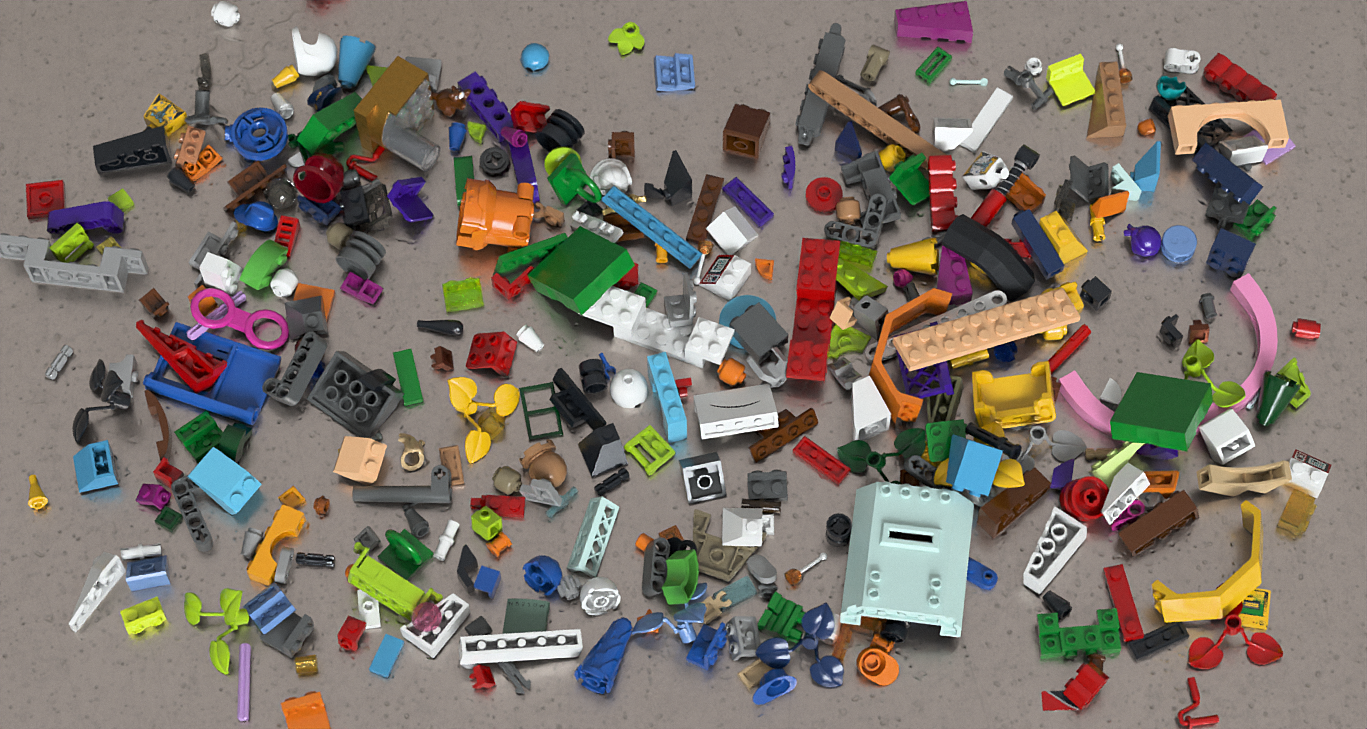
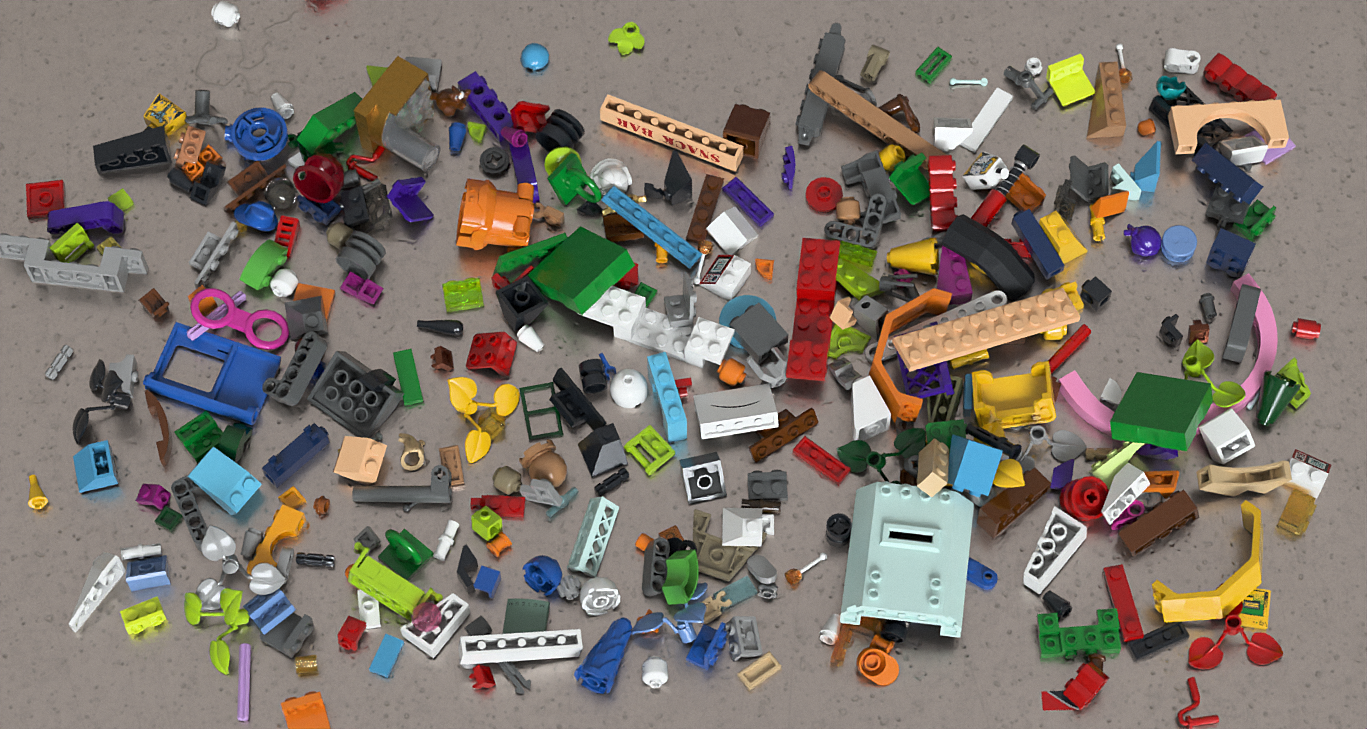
red wedge [136,319,227,394] -> none
red panel [153,457,184,489] -> none
clear smoke arm [197,53,211,87] -> none
white wedge [199,252,244,297] -> none
yellow cone [271,64,300,89] -> none
white piece [292,26,337,76] -> none
dark blue piece [307,74,343,112] -> none
dark azure cone [338,36,376,89] -> none
dark grey cone [404,508,430,537] -> none
green beam [454,156,474,206] -> none
white plate [570,211,623,243] -> none
reddish brown bracket [608,131,635,159] -> none
medium blue slope [654,53,695,91] -> none
blue piece [752,668,797,705] -> none
dark blue plant [755,602,844,687] -> none
green hips [757,592,806,643] -> none
clear blue slope [835,121,862,161] -> none
magenta wedge [894,1,973,43] -> none
clear blue gear [994,341,1018,363] -> none
none -> black slope [190,160,226,205]
none -> light grey plant [196,525,285,610]
none -> dark blue brick [262,423,329,488]
none -> black slope [496,275,548,331]
none -> light nougat brick [600,94,743,172]
none -> white head [642,656,668,688]
none -> dark grey plant [879,274,918,302]
none -> tan brick [917,438,949,497]
none -> dark azure tile [963,374,973,417]
none -> dark grey beam [1222,284,1261,363]

